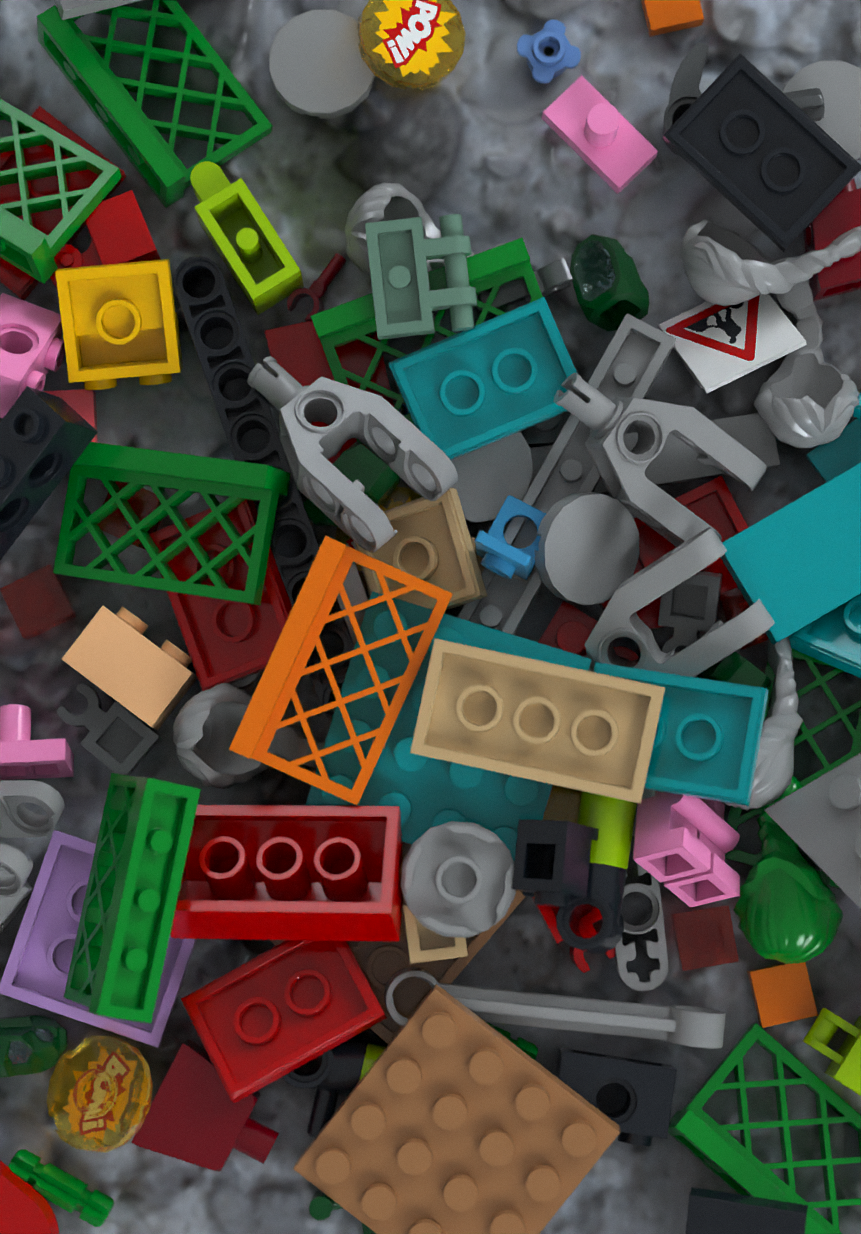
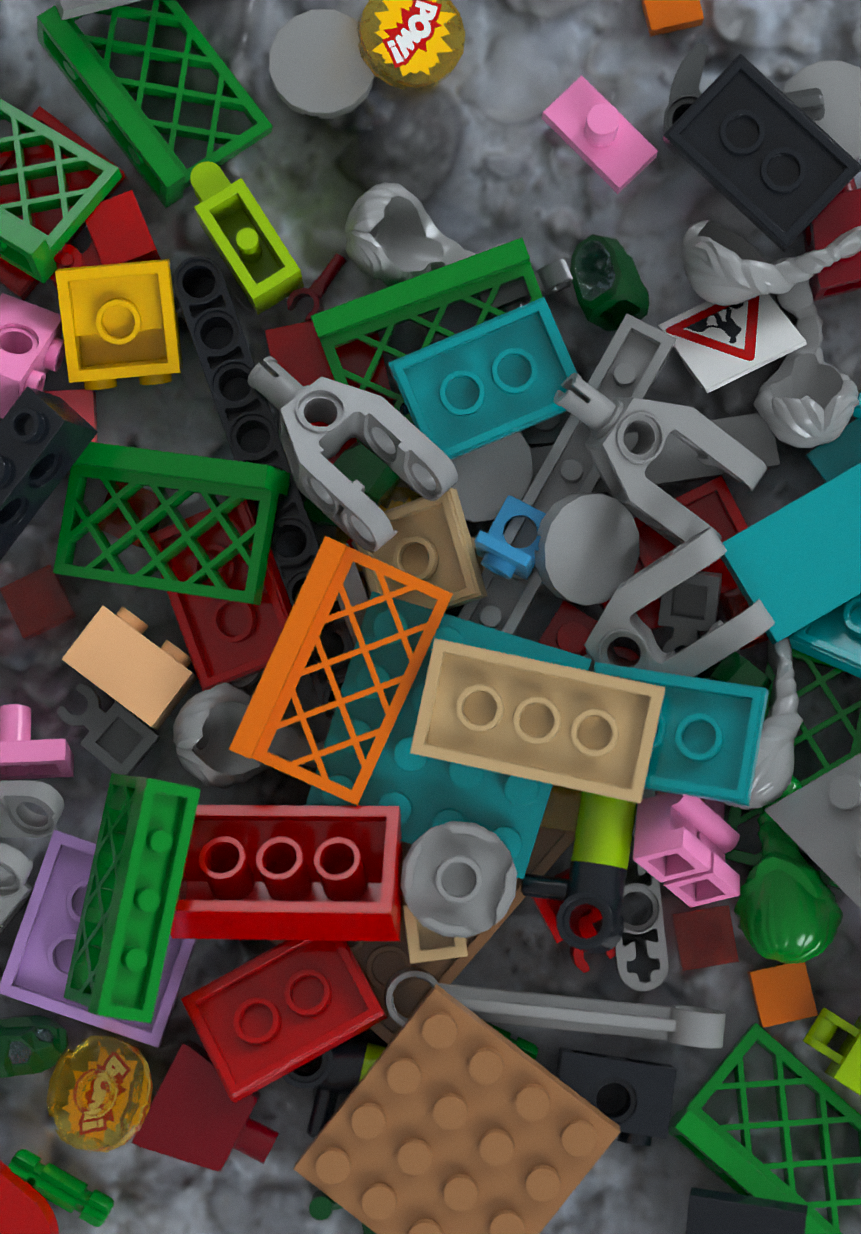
sand green plate [365,214,477,340] -> none
black brick [512,819,599,908] -> none
medium blue plate [517,20,581,83] -> none

